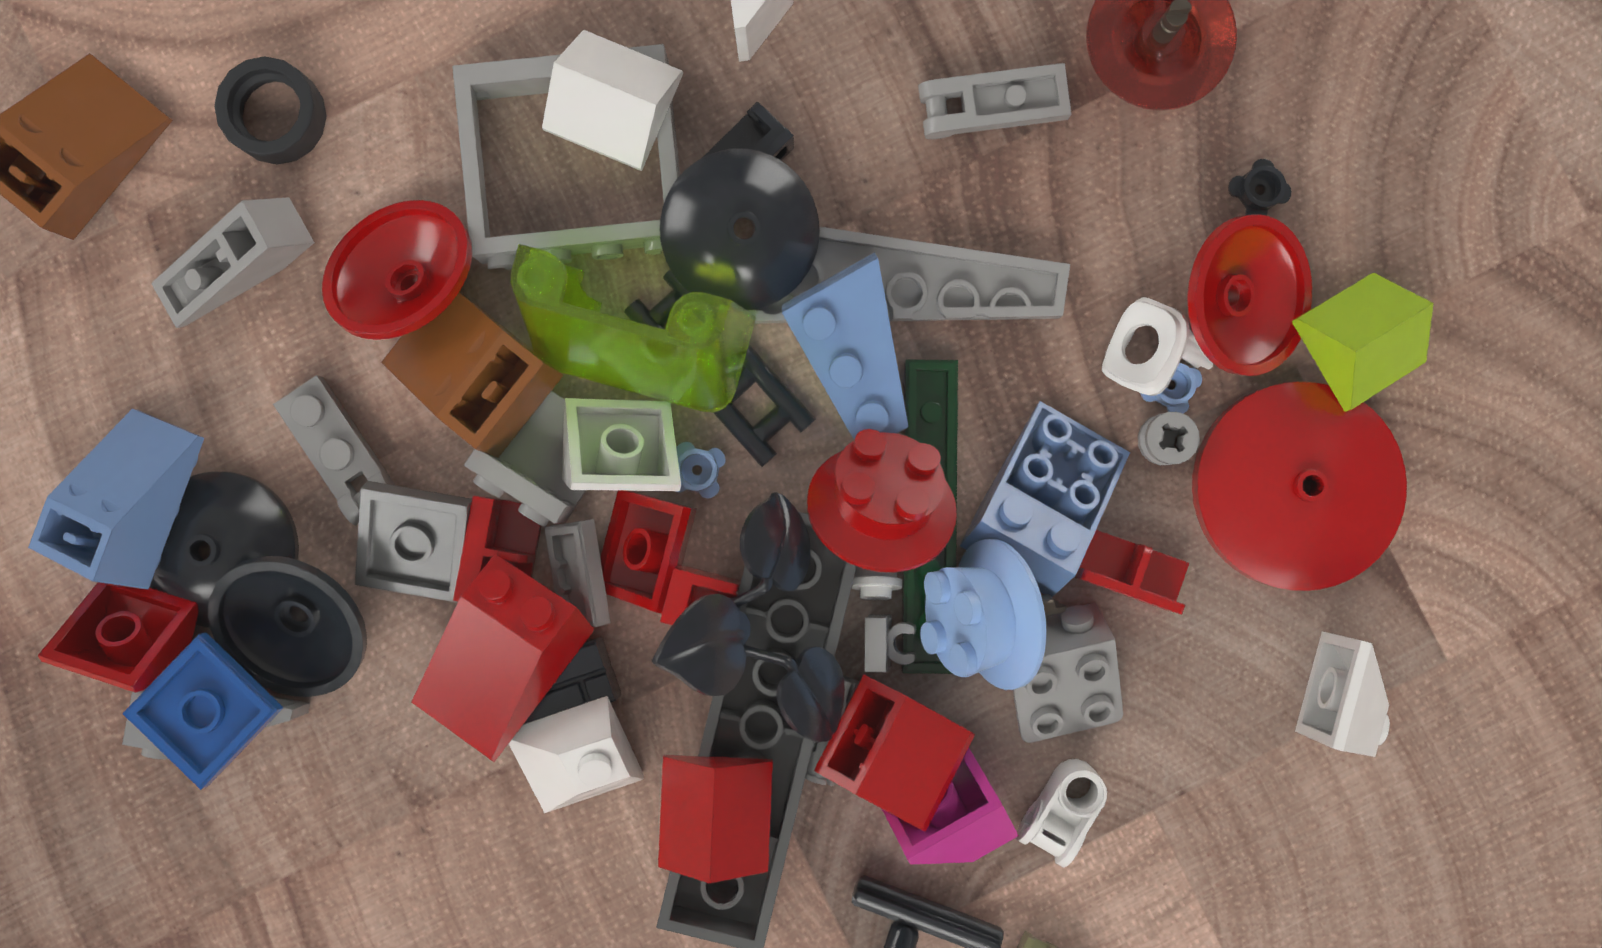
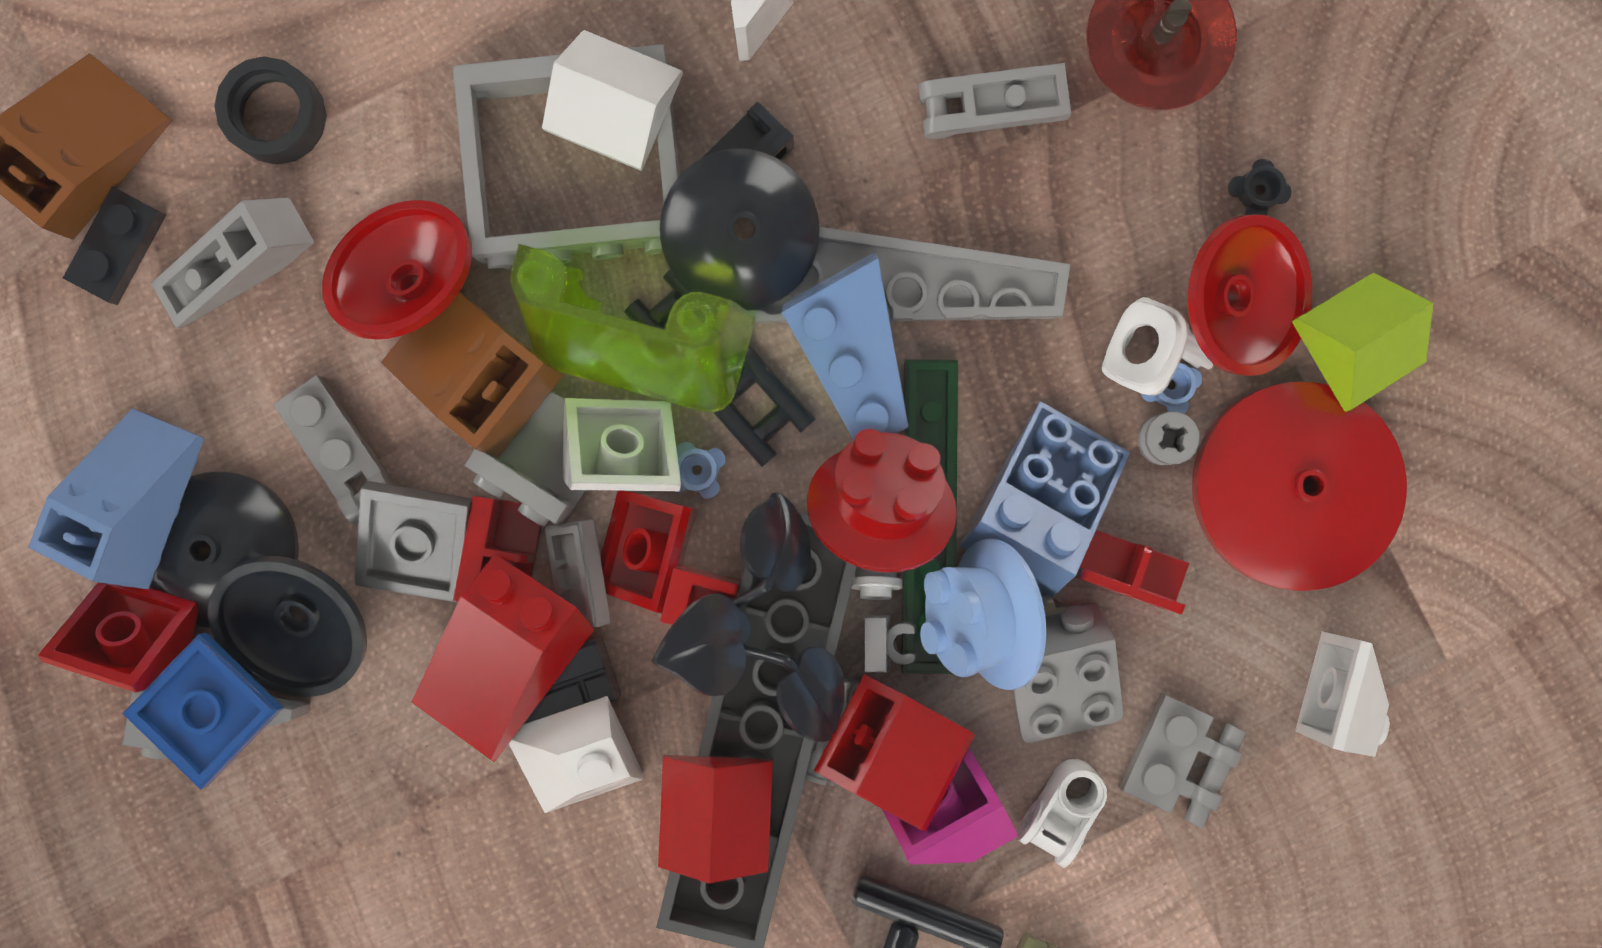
none -> black plate [63,187,166,305]
none -> light grey plate [1118,693,1246,828]

